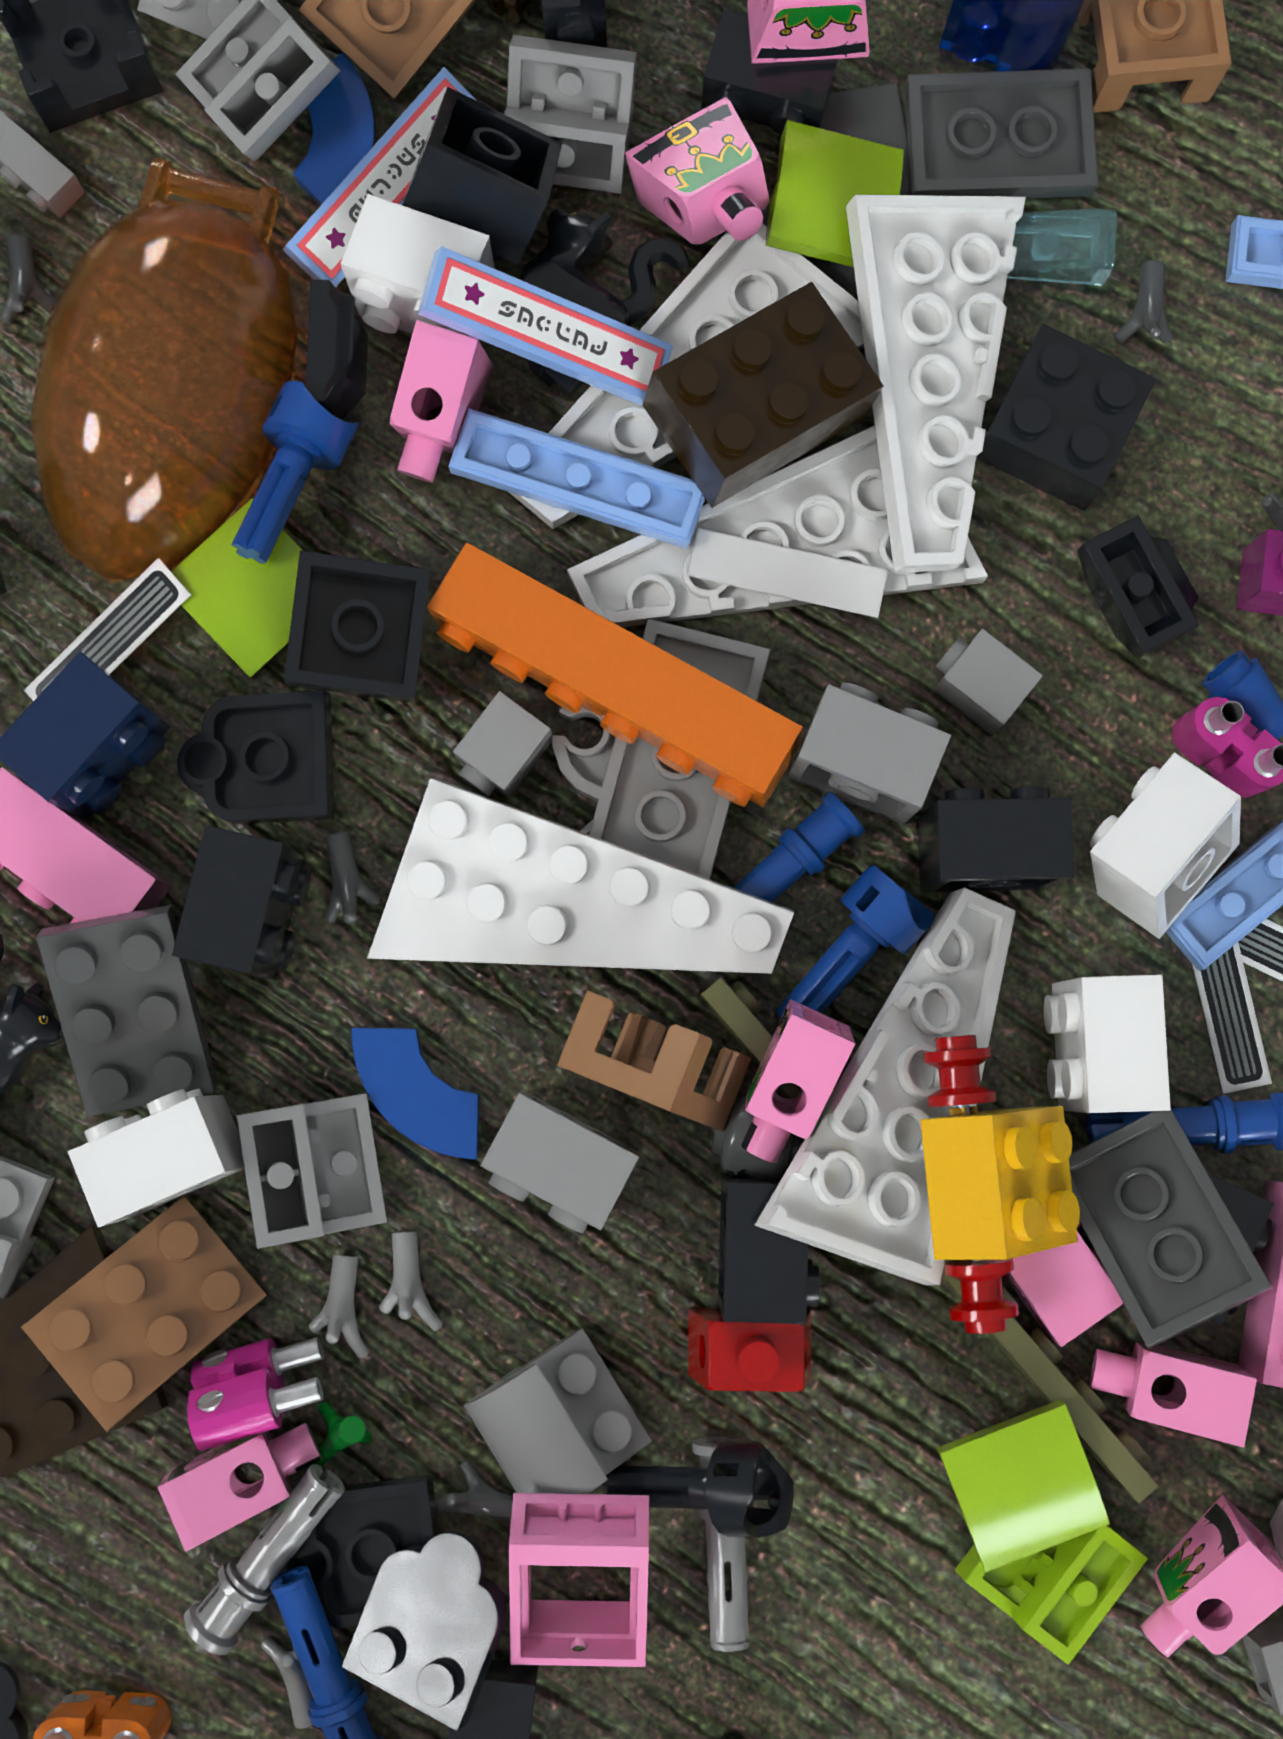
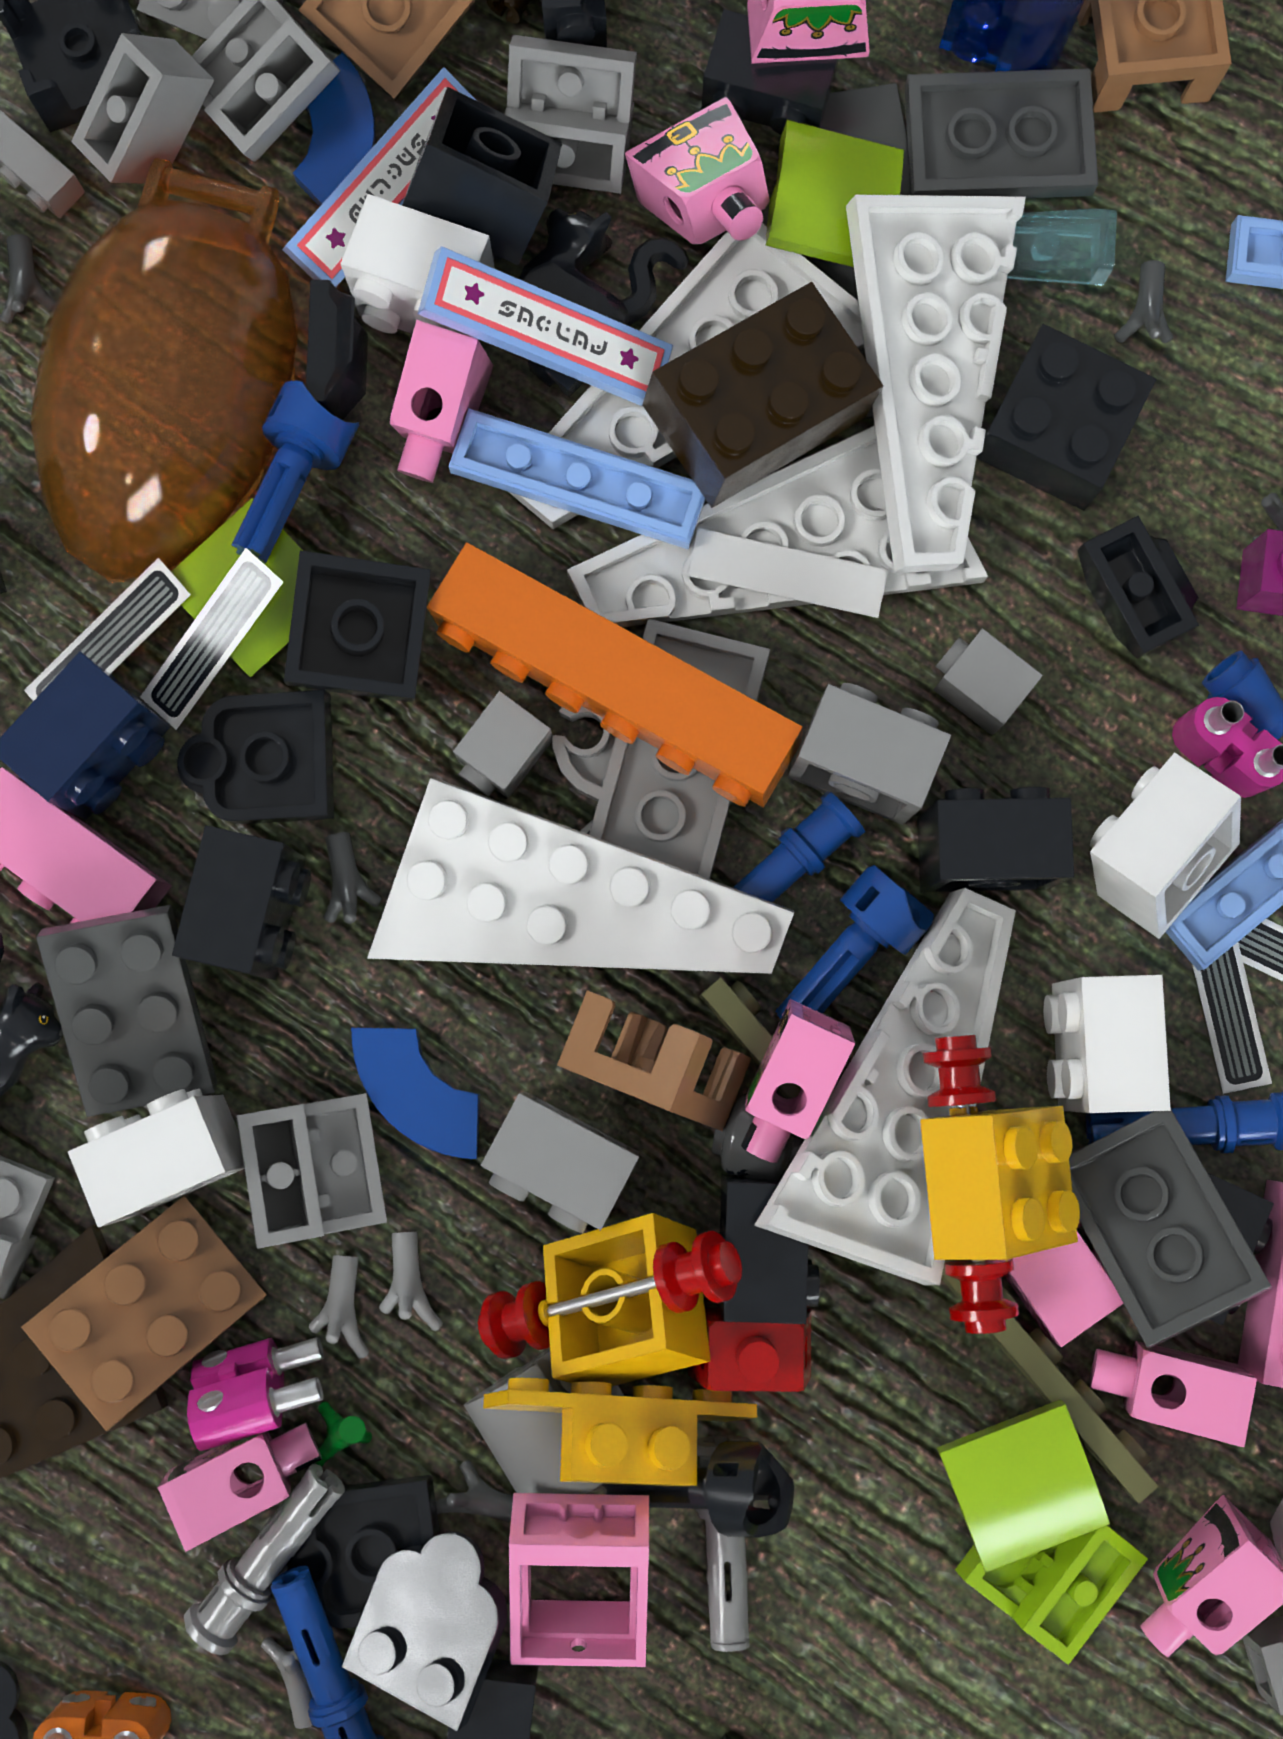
none -> light grey brick [71,33,214,184]
none -> sticker [140,548,283,730]
none -> yellow brick [478,1213,742,1386]
none -> yellow bracket [483,1378,757,1486]

